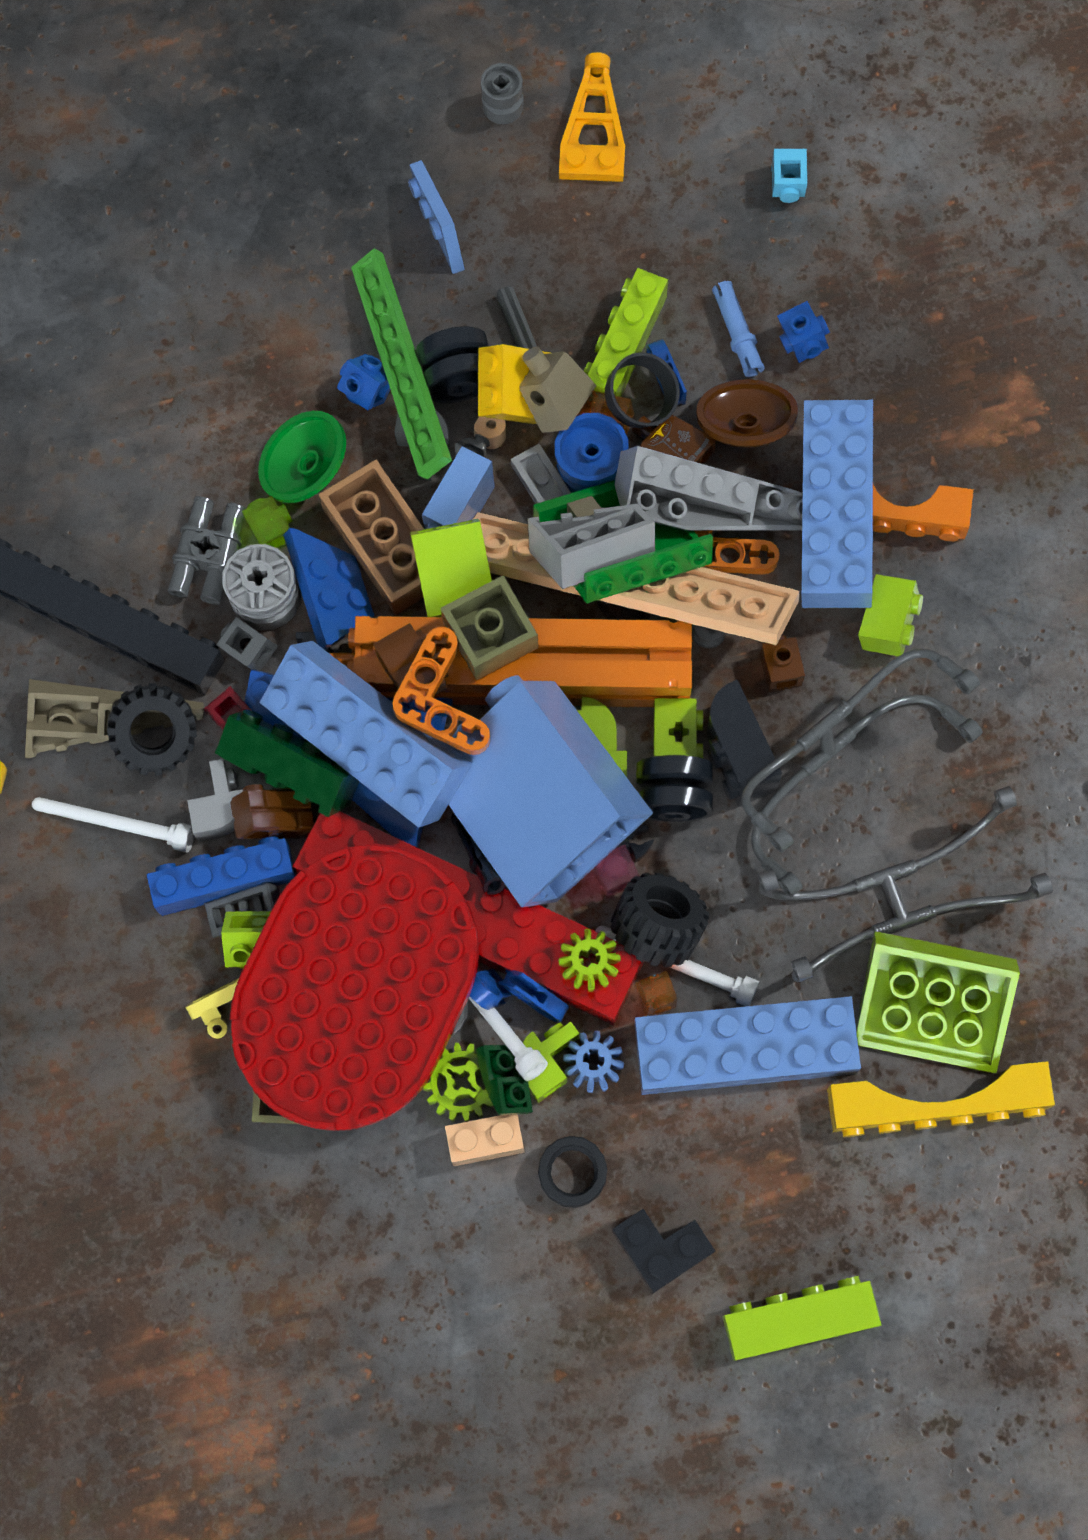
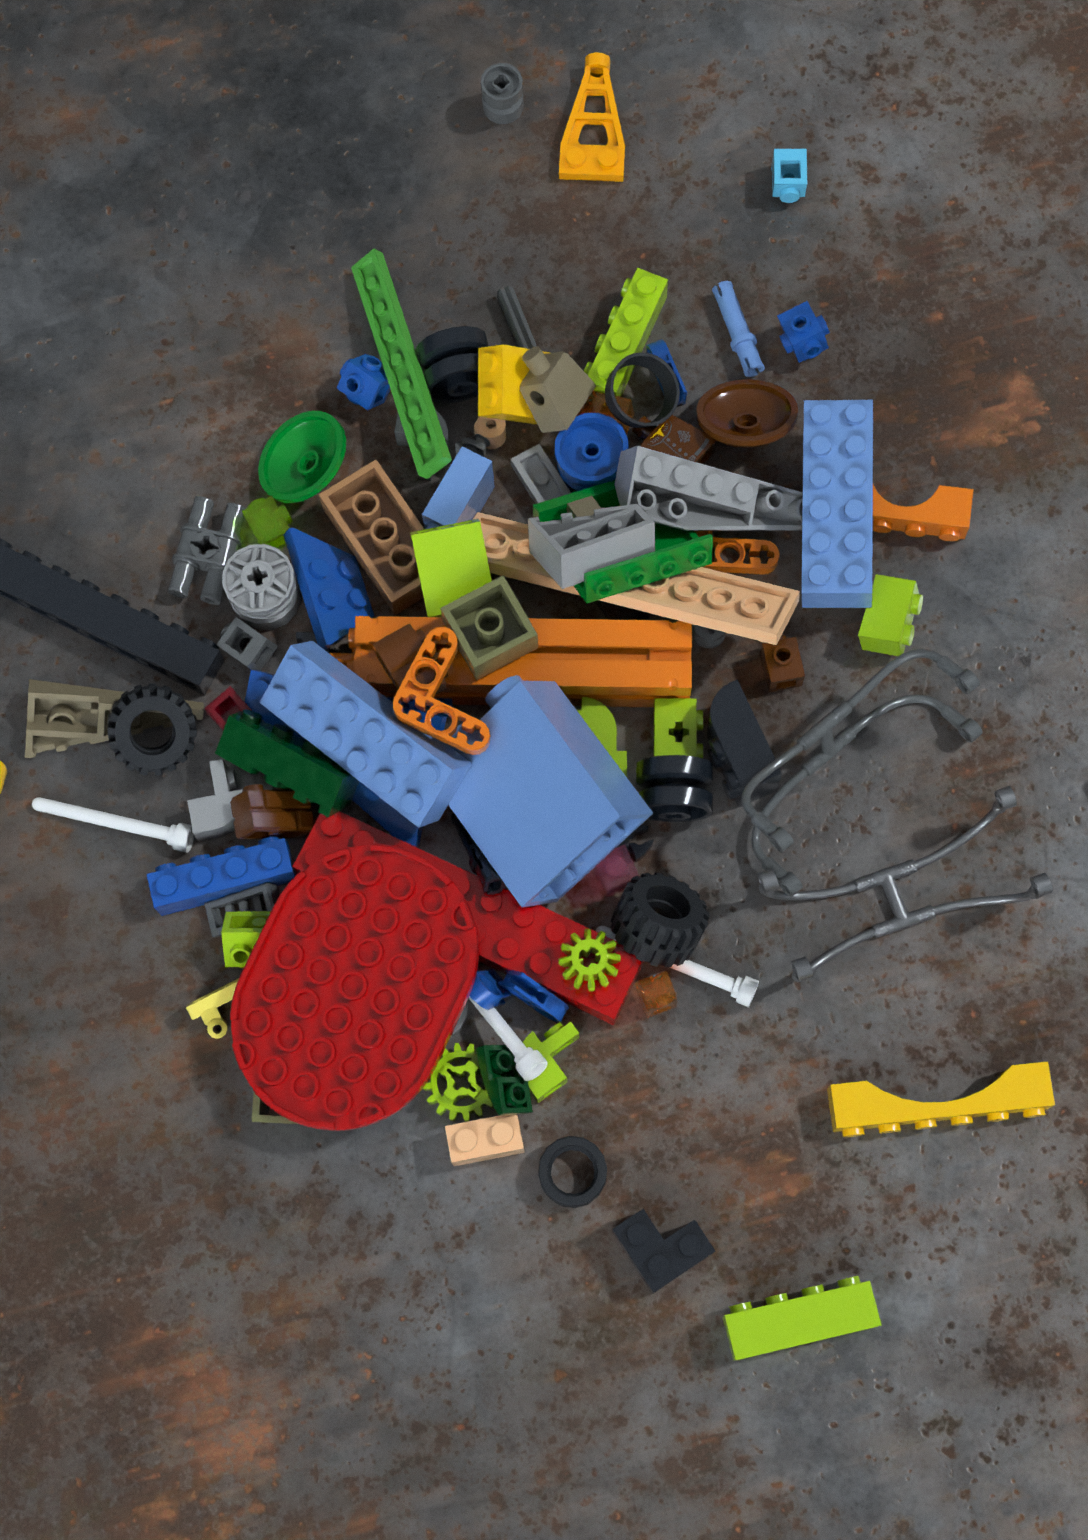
medium blue wing [408,160,465,274] -> none
medium blue gear [563,1031,624,1093] -> none
medium blue brick [634,996,861,1095] -> none
lime slope [856,931,1020,1073] -> none

